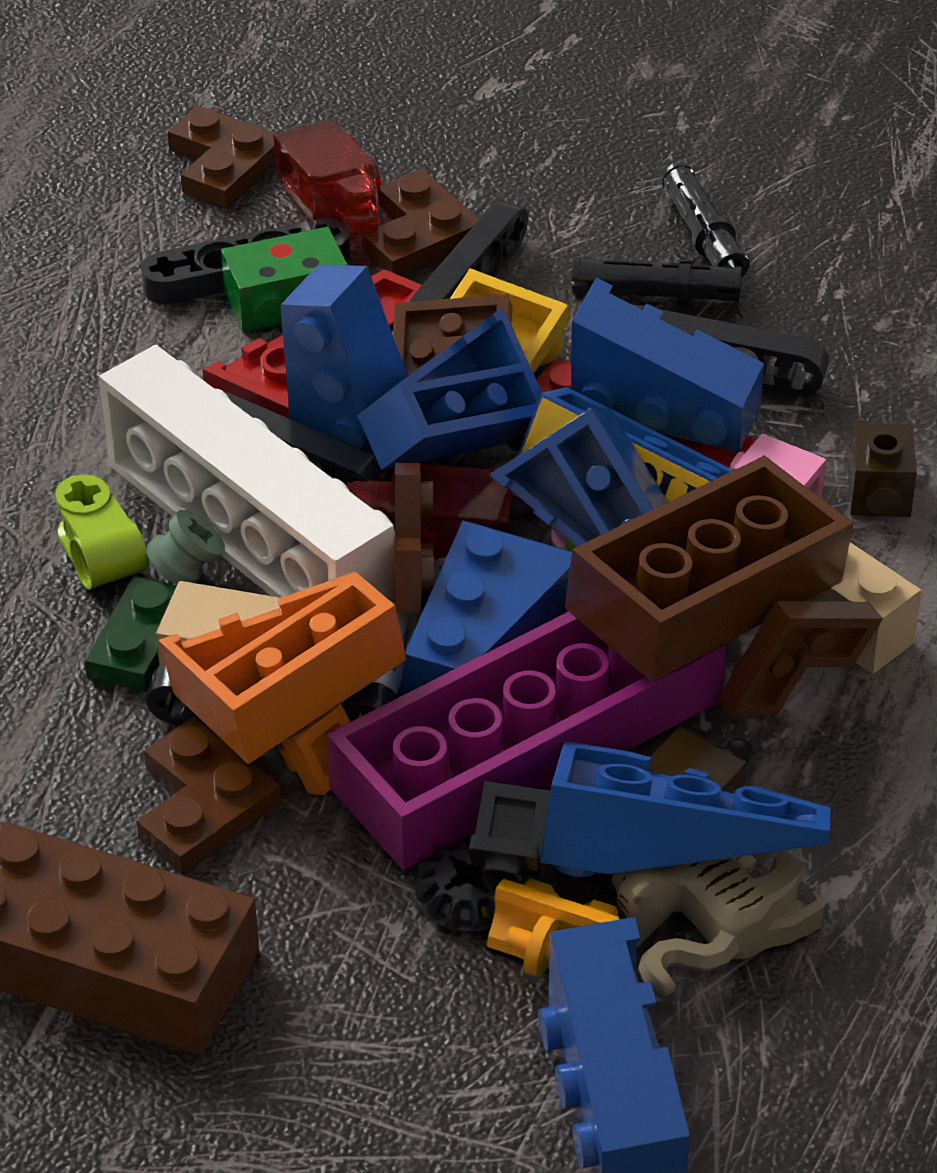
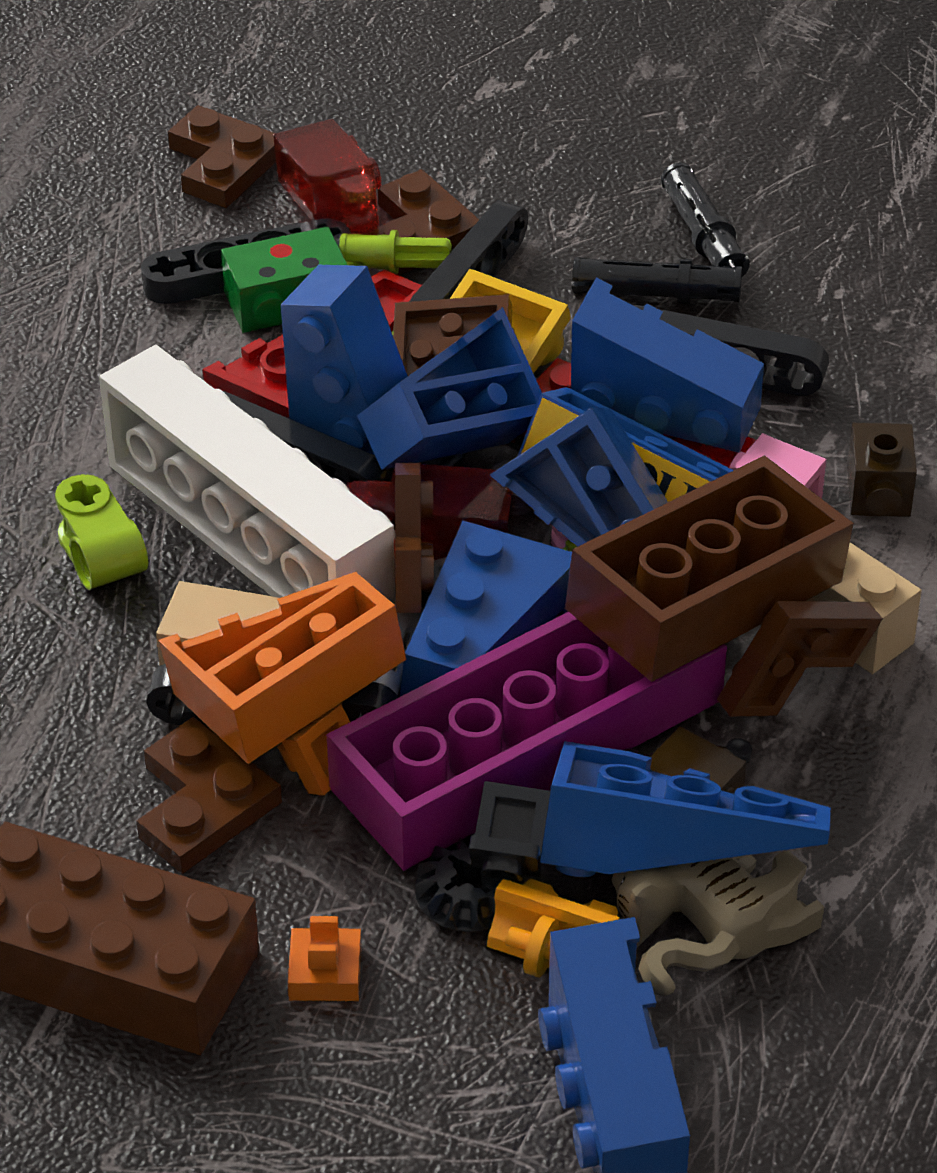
dark green plate [85,576,177,692] -> none
sand green wheel [146,510,225,585] -> none
none -> orange tile [288,916,362,1001]
none -> lime axle [339,230,452,274]

